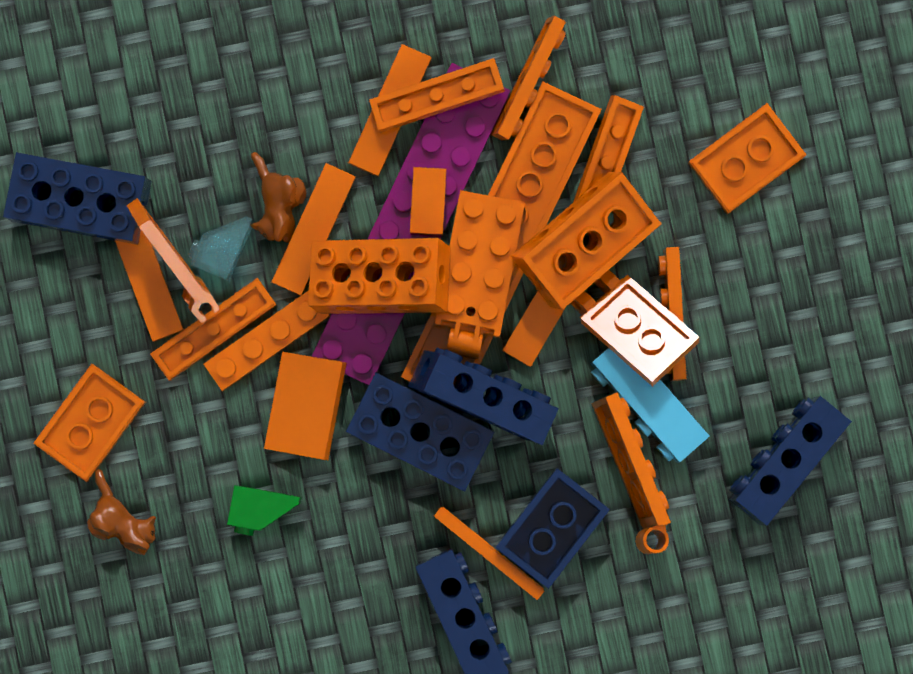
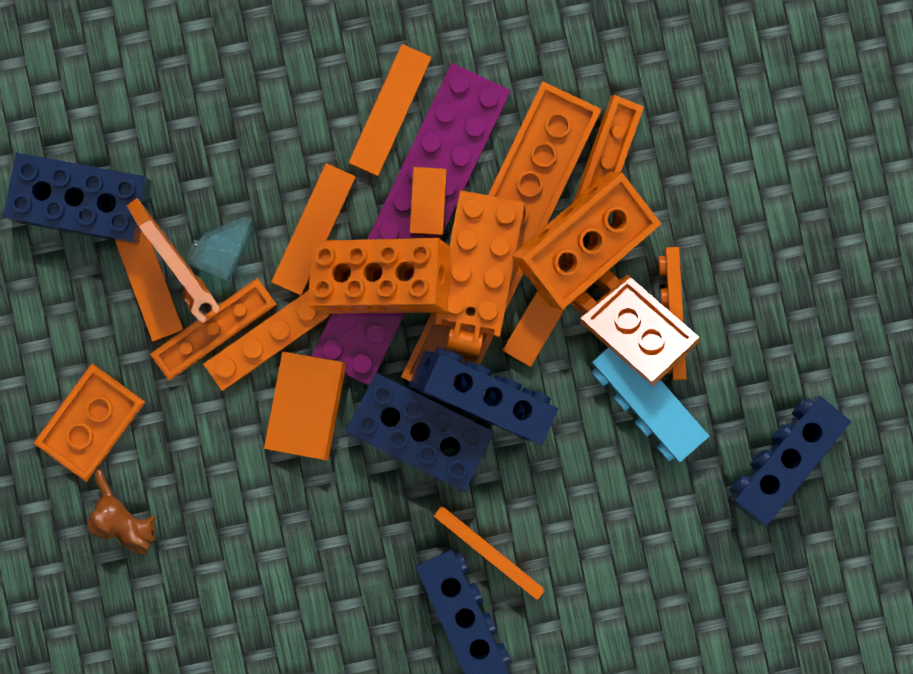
green slope [227,485,302,536] -> none
dark orange animal [251,152,307,243] -> none
orange plate [369,58,505,133] -> none
orange plate [491,16,566,141] -> none
dark blue brick [495,468,610,589] -> none
orange hinge [591,392,671,554] -> none
orange tile [688,103,806,214] -> none

